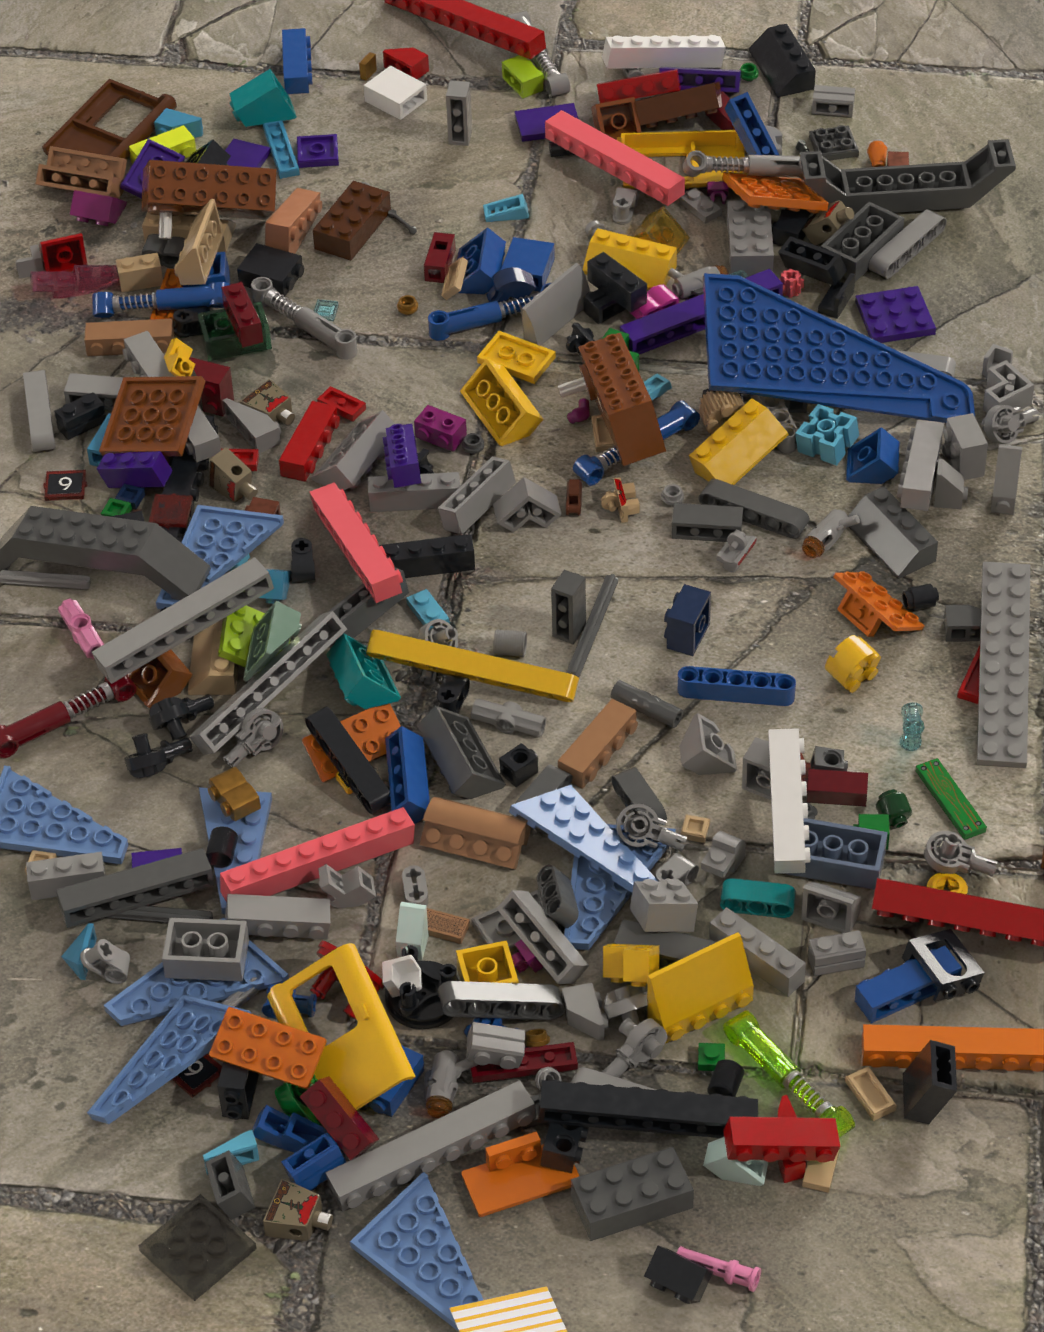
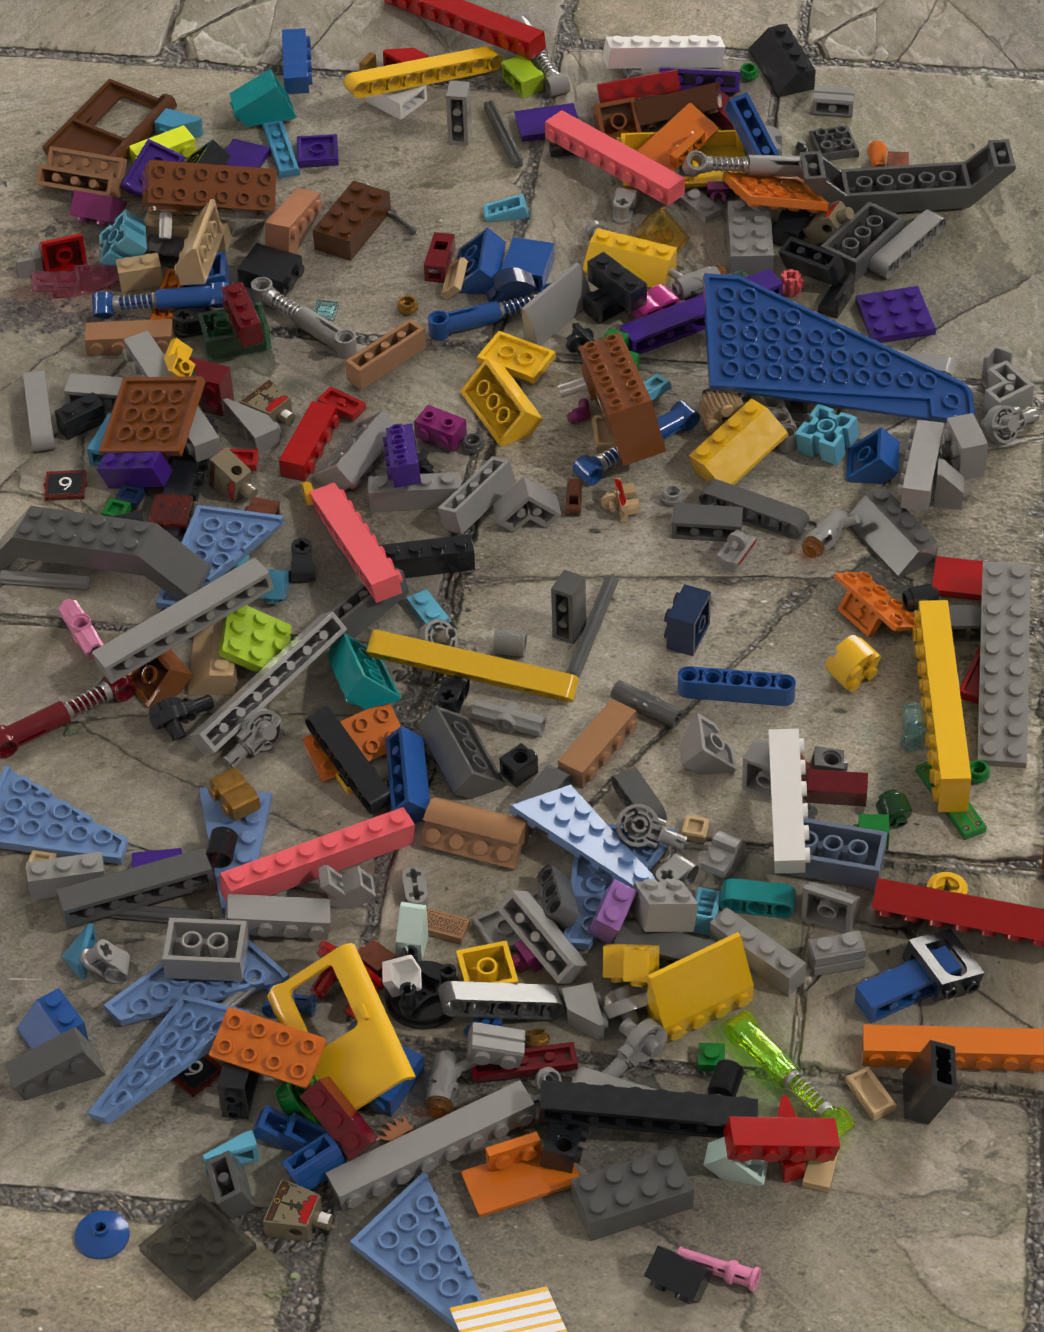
black pin [124,733,193,778] -> none
sand green slope [243,601,301,681] -> none
light grey pin [924,831,998,877] -> none
light grey slope [991,444,1022,515] -> none
none -> dark grey wedge [5,1027,106,1100]
none -> blue slope [17,988,89,1050]
none -> blue dish [74,1210,130,1260]
none -> medium azure brick [99,209,147,273]
none -> yellow tile [299,481,313,506]
none -> yellow beam [343,46,503,98]
none -> medium nougat brick [345,319,426,391]
none -> copper brick [358,939,396,980]
none -> nougat piece [378,1116,413,1143]
none -> dark grey axle [484,100,523,168]
none -> medium lavender brick [587,879,637,944]
none -> orange bracket [637,103,718,171]
none -> medium azure slope [691,887,721,936]
none -> yellow brick [912,600,971,812]
none -> red tile [932,556,987,601]
none -> green plate [969,760,990,783]

